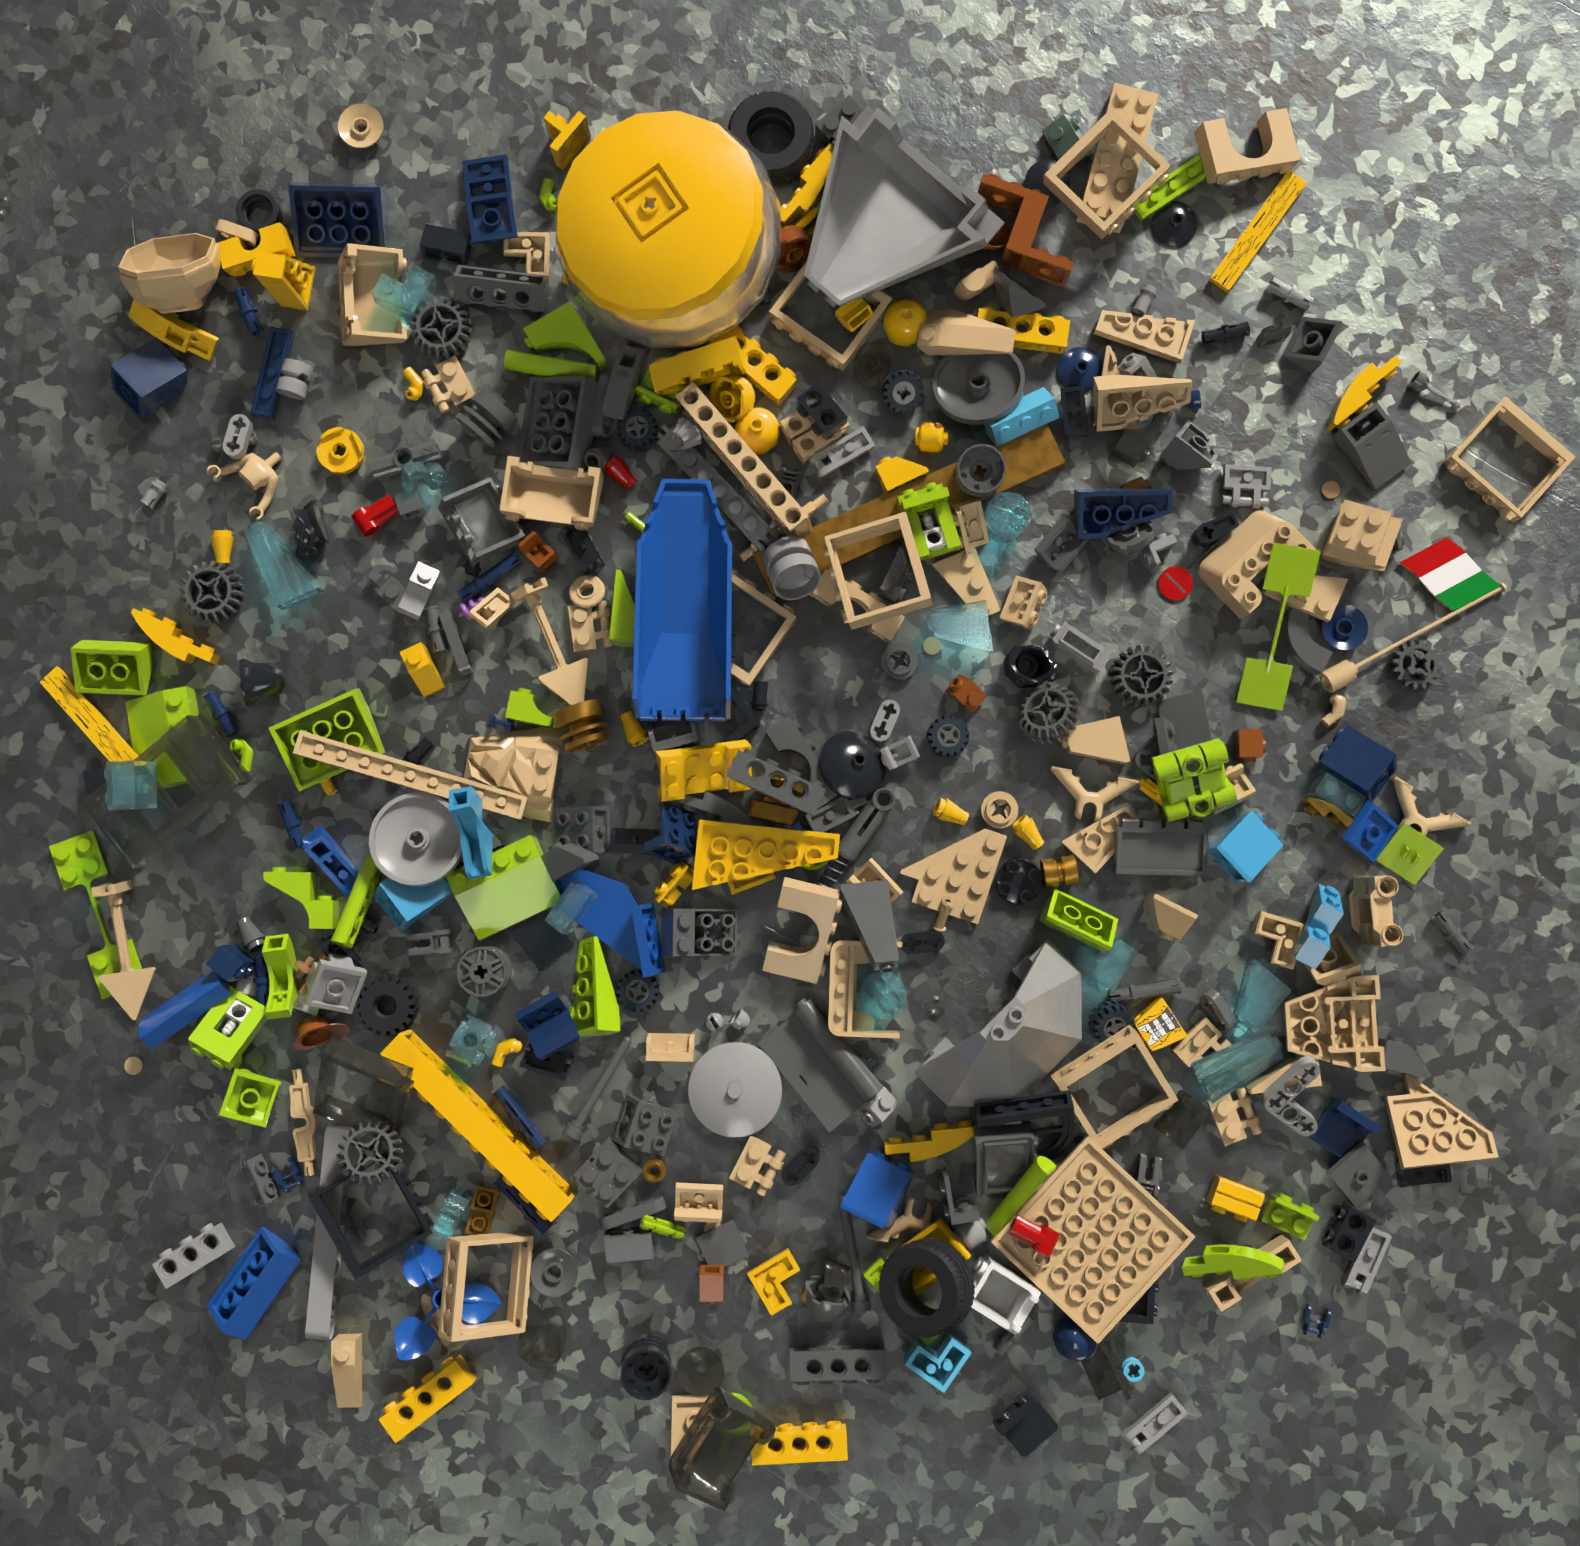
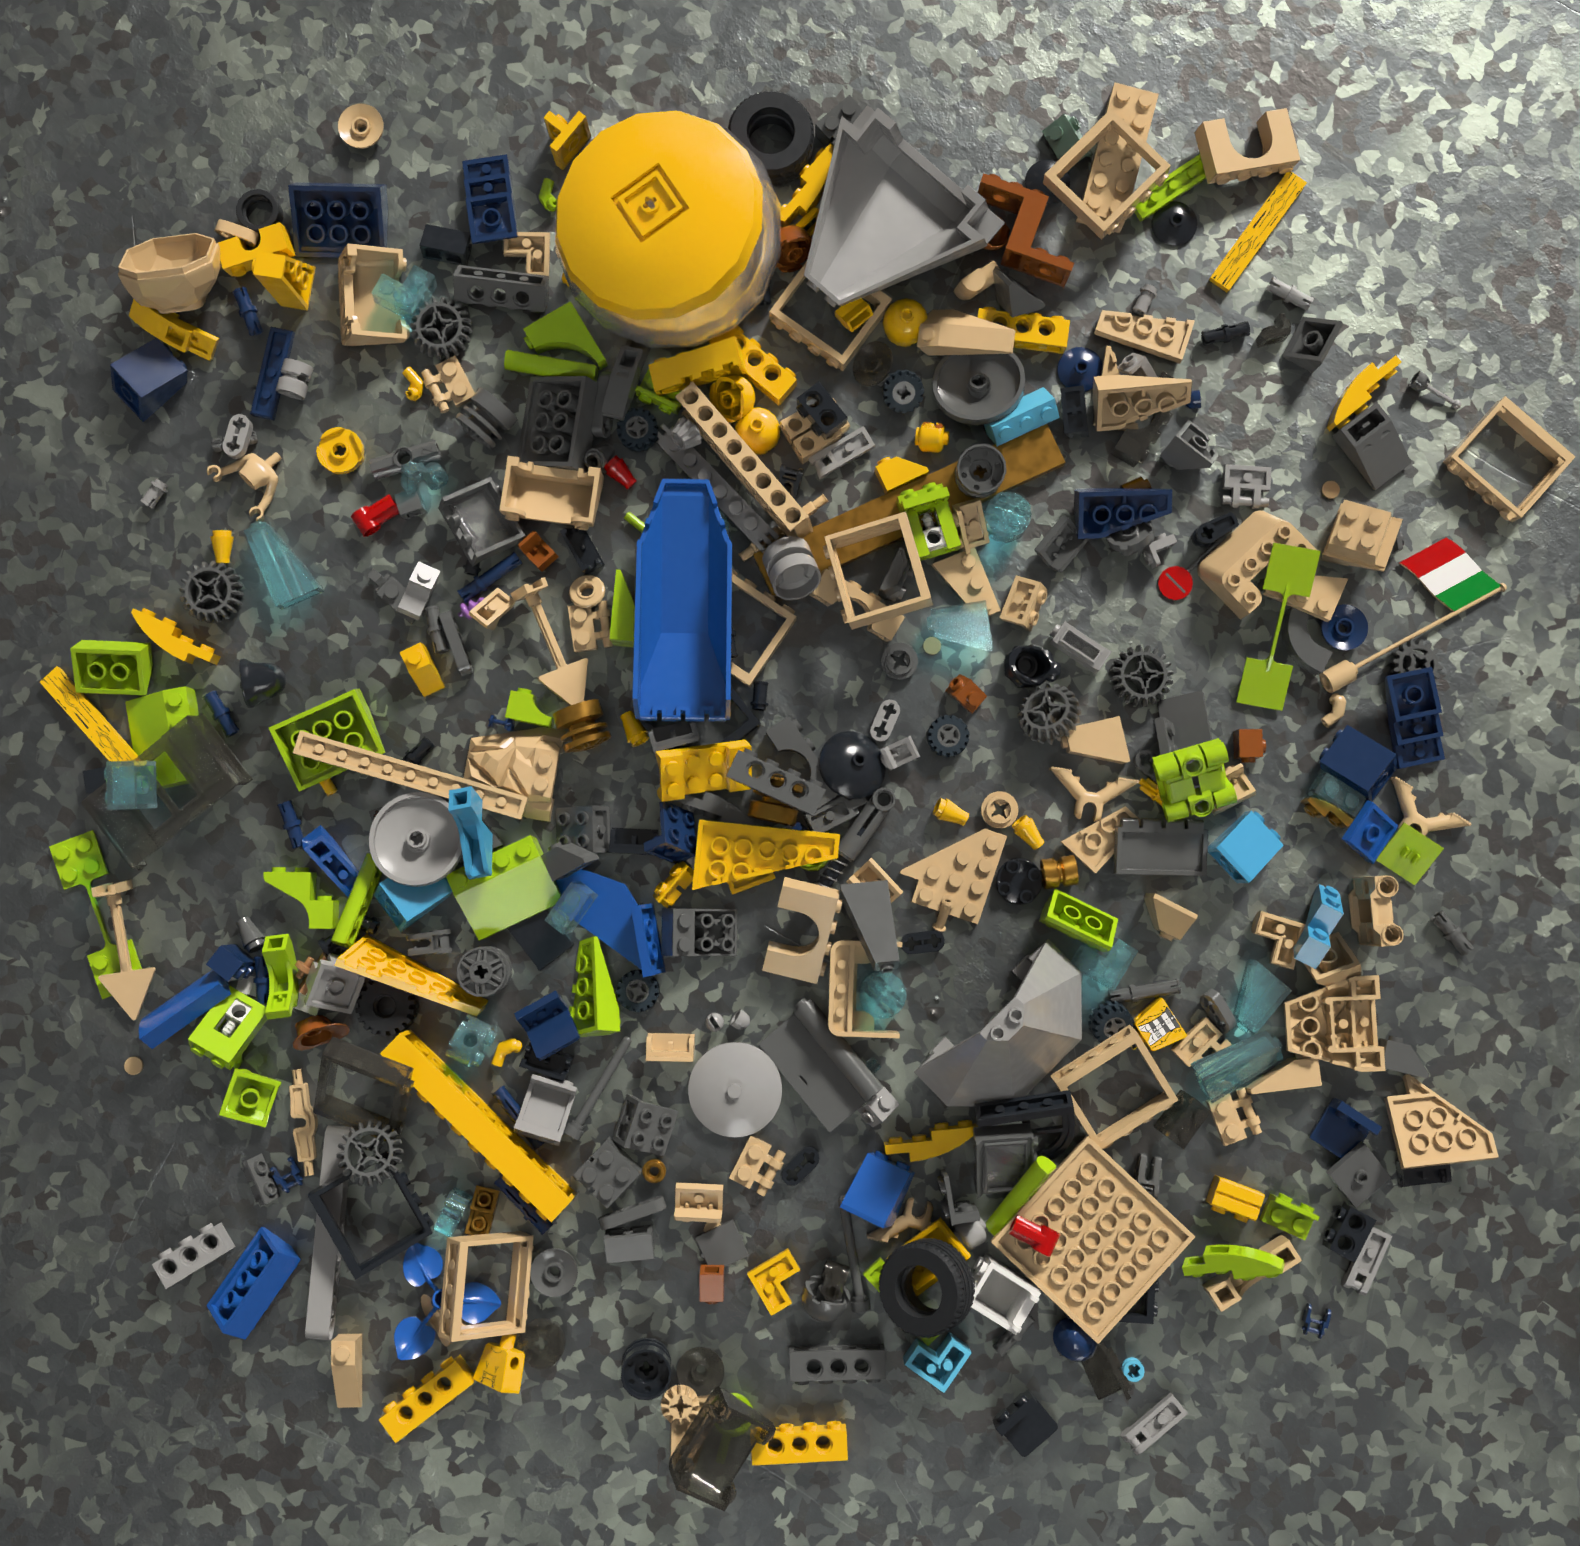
lime arm [230,739,254,772] -> none
black piece [291,500,329,560] -> none
lime axle [640,1215,685,1239] -> none
light grey beam [1261,1056,1320,1136] -> none
none -> yellow wing [334,934,489,1017]
none -> yellow torso [473,1334,525,1394]
none -> light grey panel [513,1073,577,1146]
none -> tan gear [661,1385,699,1426]
none -> dark blue slope [1385,667,1445,769]

